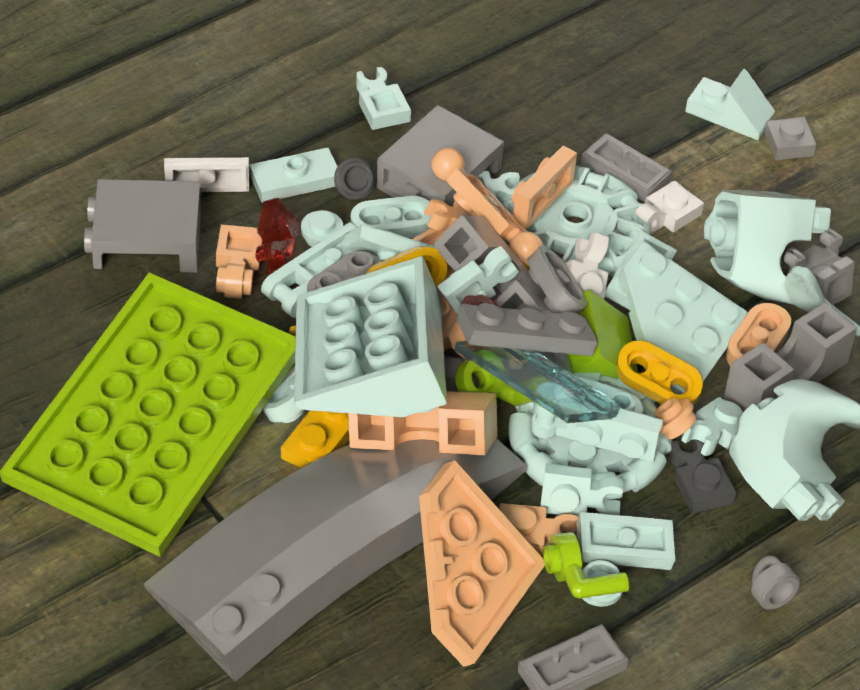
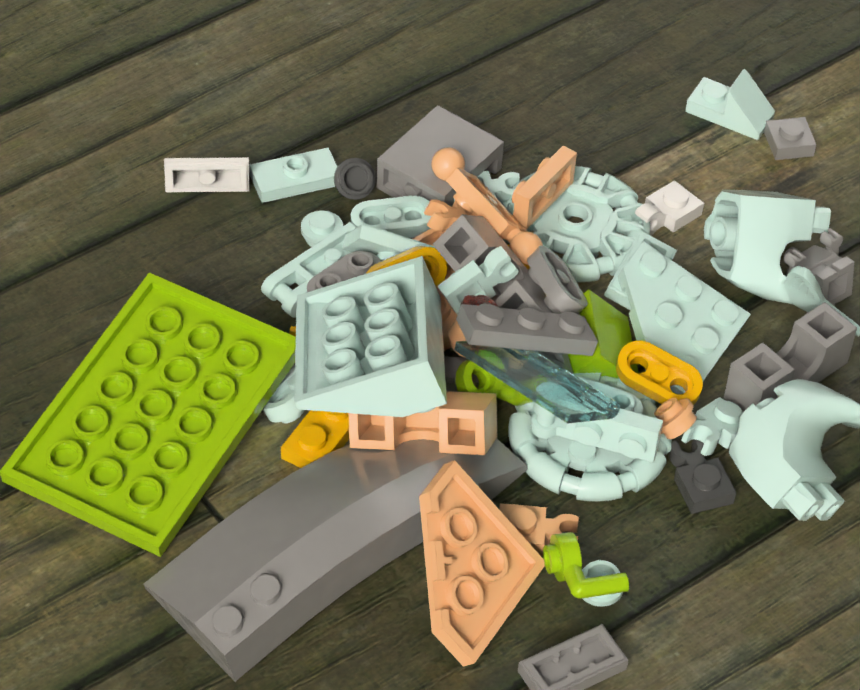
light grey panel [84,179,201,273] -> none
light nougat plate [216,224,264,299] -> none
clear red plate [255,198,299,276] -> none
light aqua plate [356,67,411,130] -> none
light aqua plate [540,463,624,517] -> none
white plate [564,232,609,300] -> none
light aqua plate [576,512,675,570] -> none
light grey plate [580,133,672,202] -> none
light nougat plate [726,303,791,366] -> none
light grey tile [751,555,800,610] -> none

